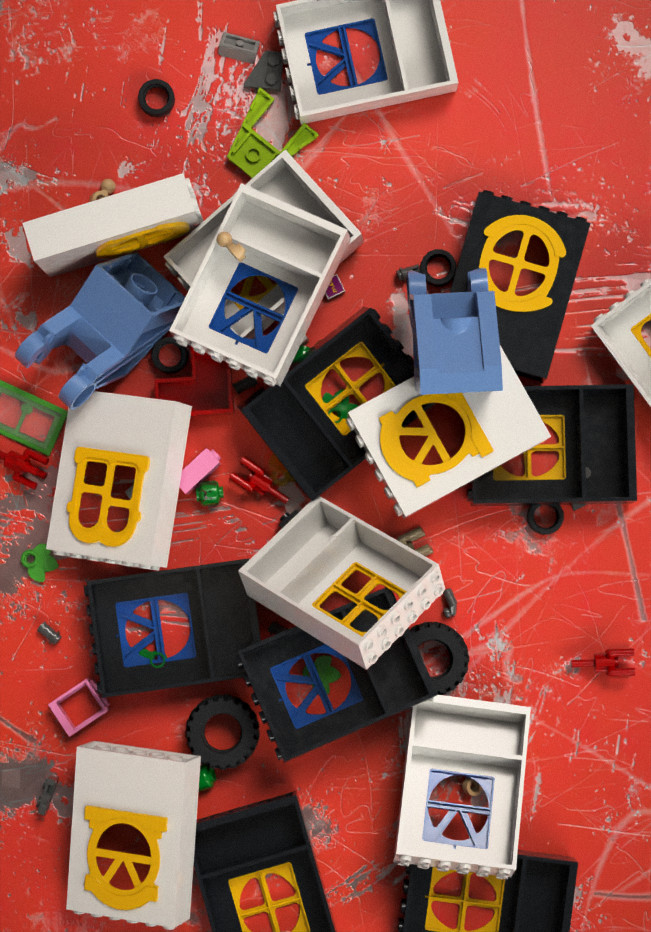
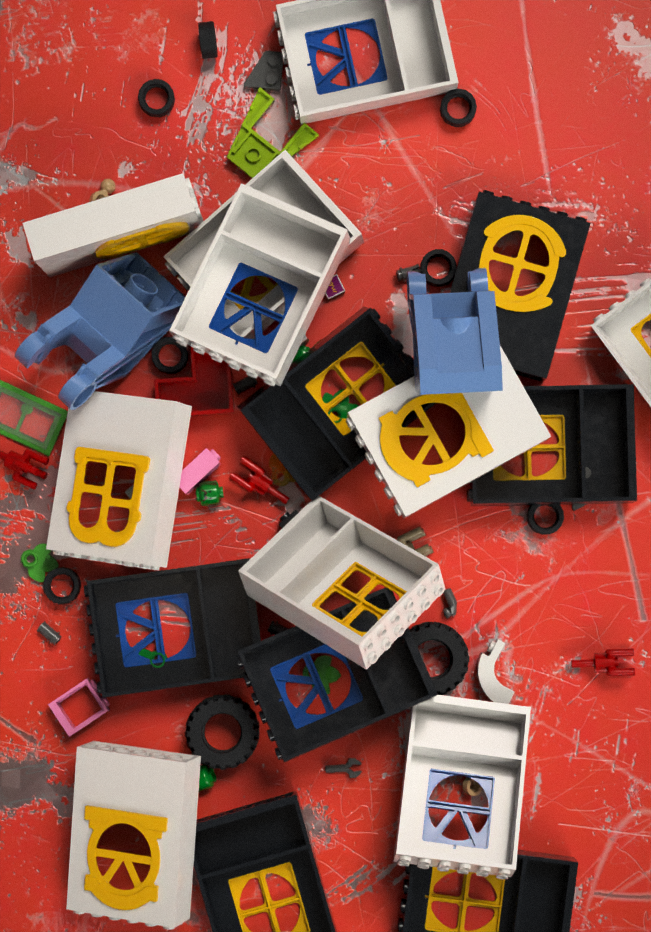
dark grey wing [36,774,59,816] -> none
tan plate [216,232,246,262] -> none
light grey slope [218,32,260,64] -> none
none -> black tyre [43,567,81,604]
none -> black tyre [198,21,218,59]
none -> dark grey bar [325,758,362,778]
none -> black tyre [440,89,477,127]
none -> white arch [477,639,514,704]

